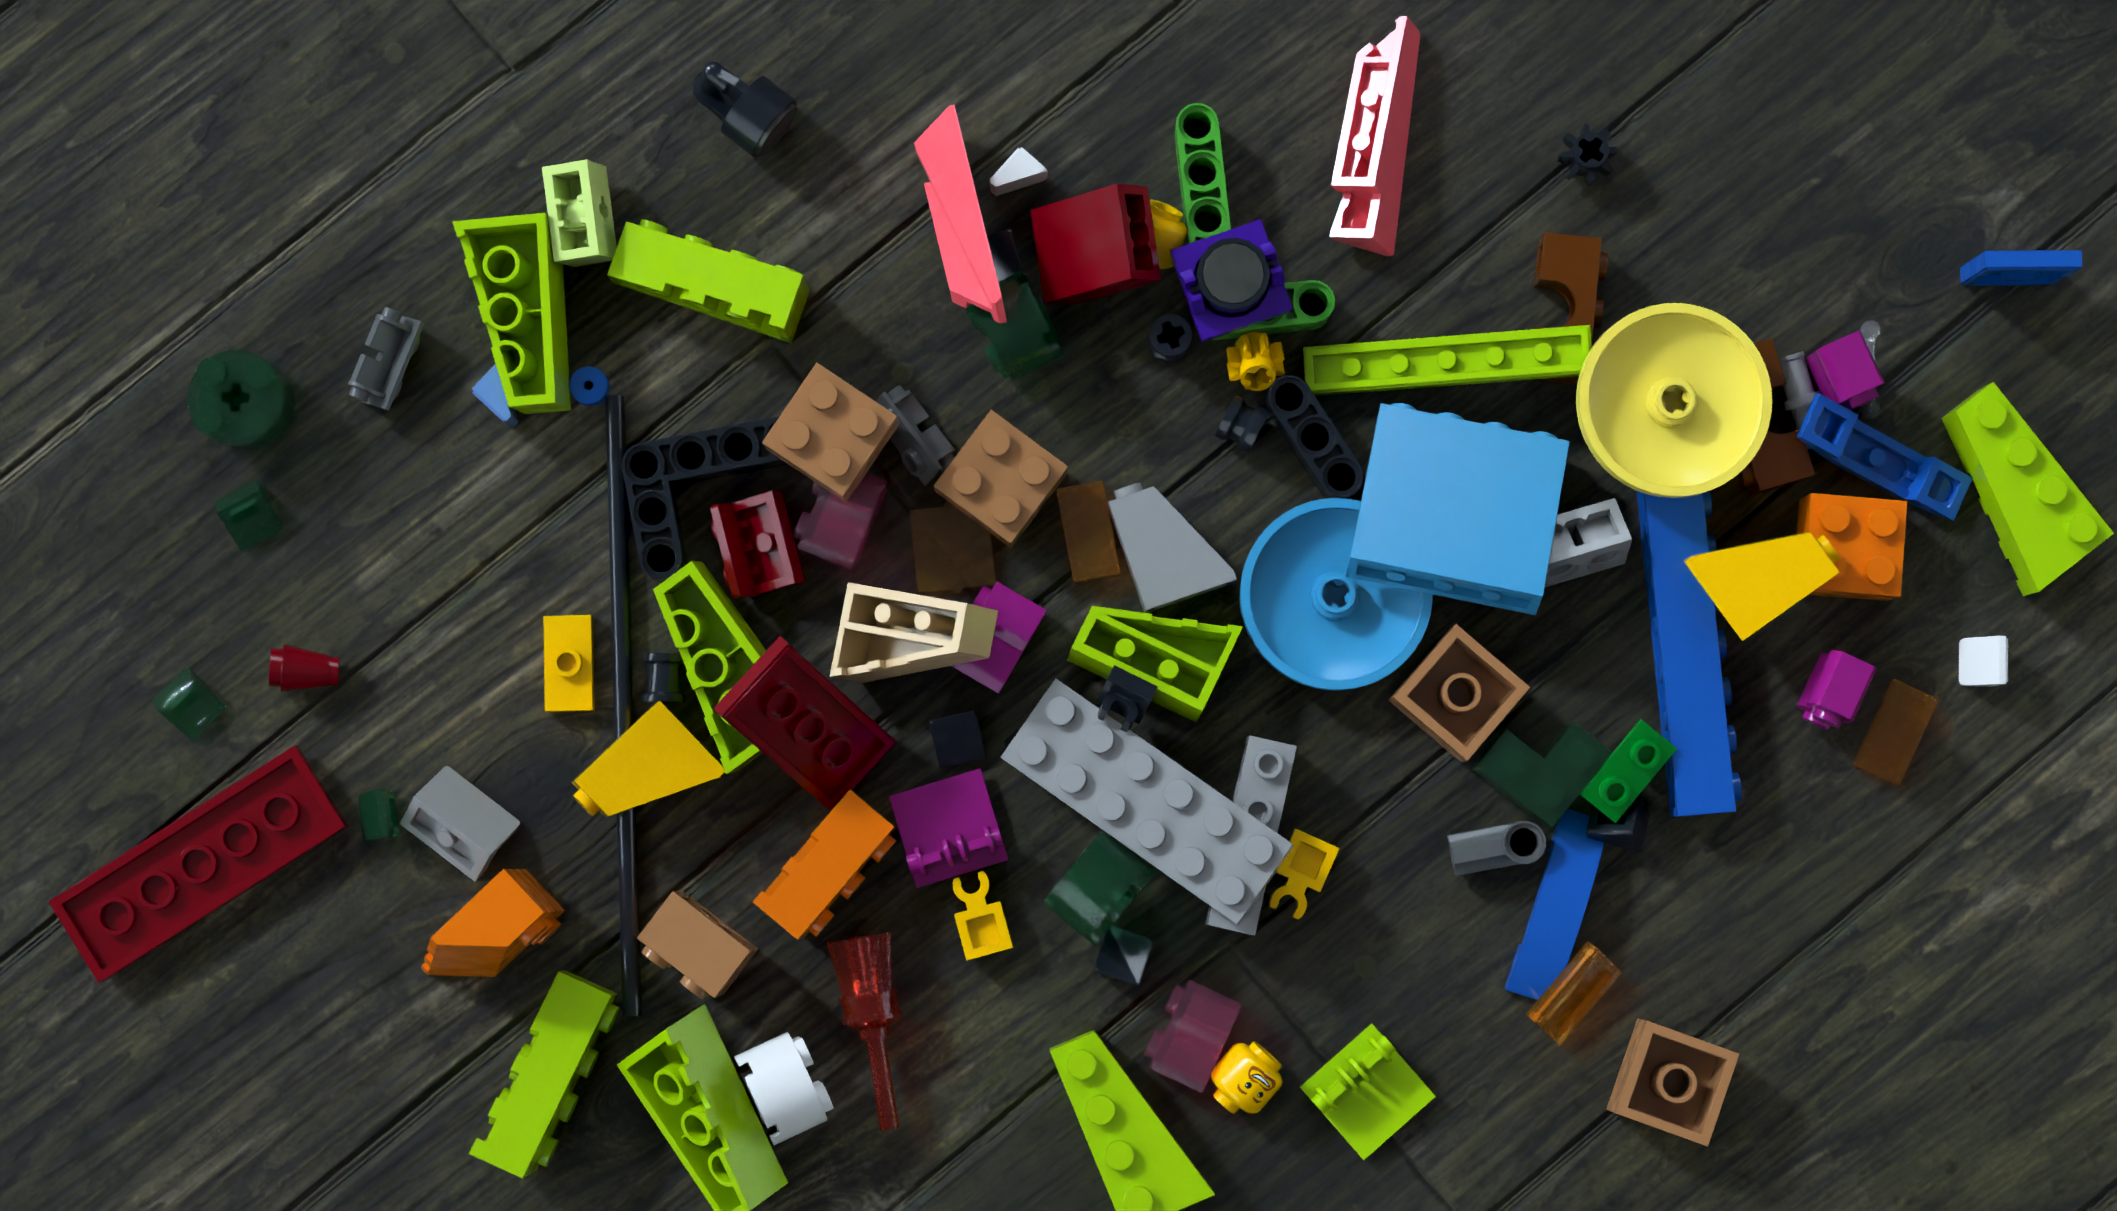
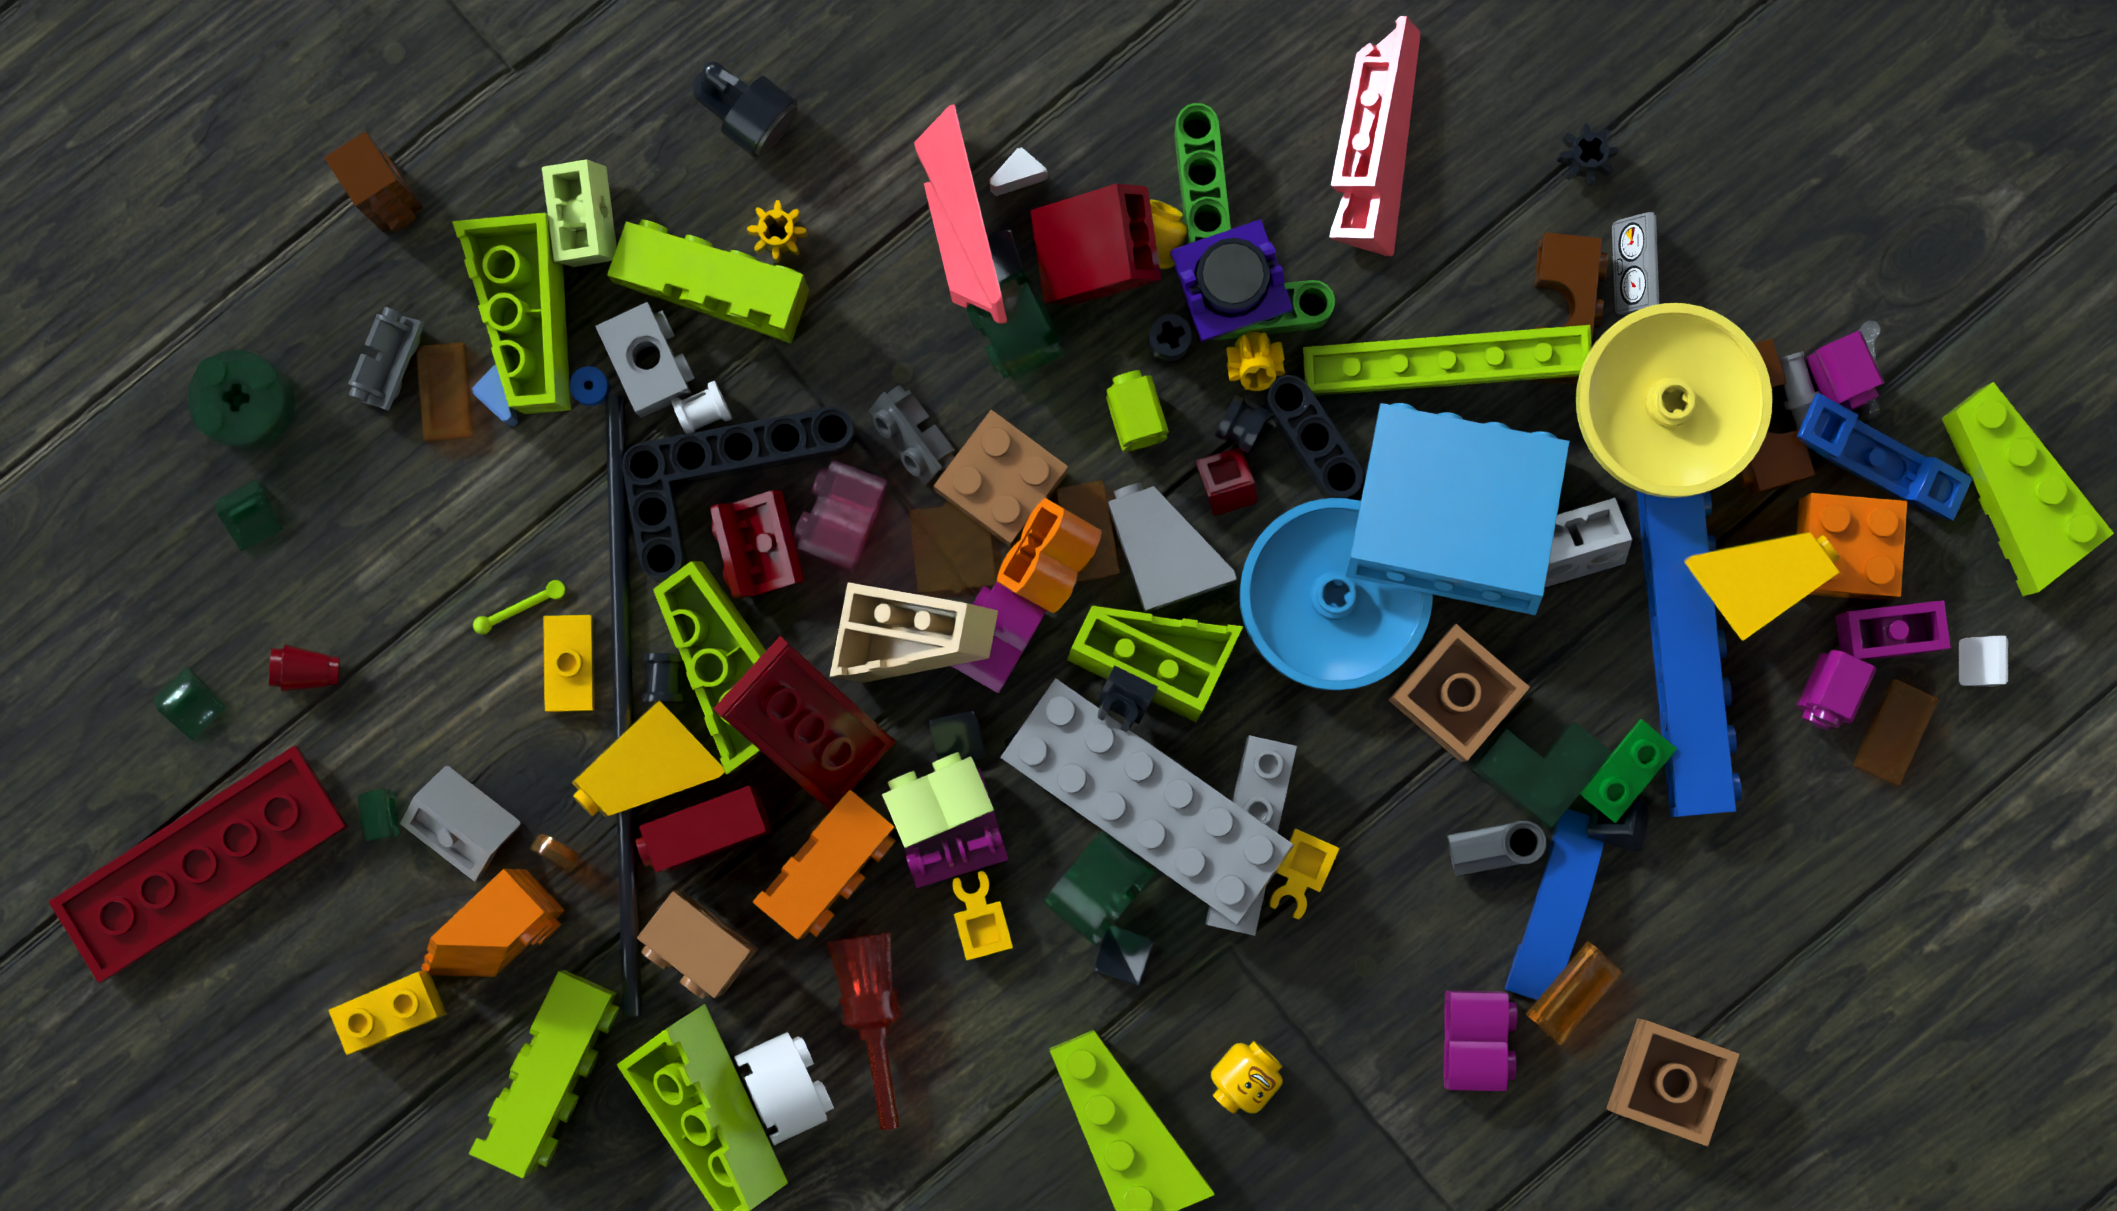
medium nougat brick [762,362,900,502] -> none
clear pink brick [1144,980,1242,1093] -> none
lime hinge [1300,1023,1436,1160] -> none
blue tile [1960,250,2082,286] -> none
none -> reddish brown arch [324,131,423,233]
none -> yellow brick [328,970,447,1055]
none -> clear orange tile [416,342,474,442]
none -> lime hinge [473,580,566,635]
none -> clear orange tile [530,833,580,873]
none -> light grey brick [595,302,695,418]
none -> dark red brick [635,785,774,873]
none -> white bush [671,380,732,434]
none -> yellow gear [747,200,808,263]
none -> yellowish green brick [882,752,994,848]
none -> orange brick [997,498,1102,614]
none -> lime brick [1106,370,1169,453]
none -> dark red slope [1196,447,1258,516]
none -> magenta brick [1443,990,1517,1091]
none -> slope [1612,212,1659,315]
none -> magenta brick [1835,600,1951,661]

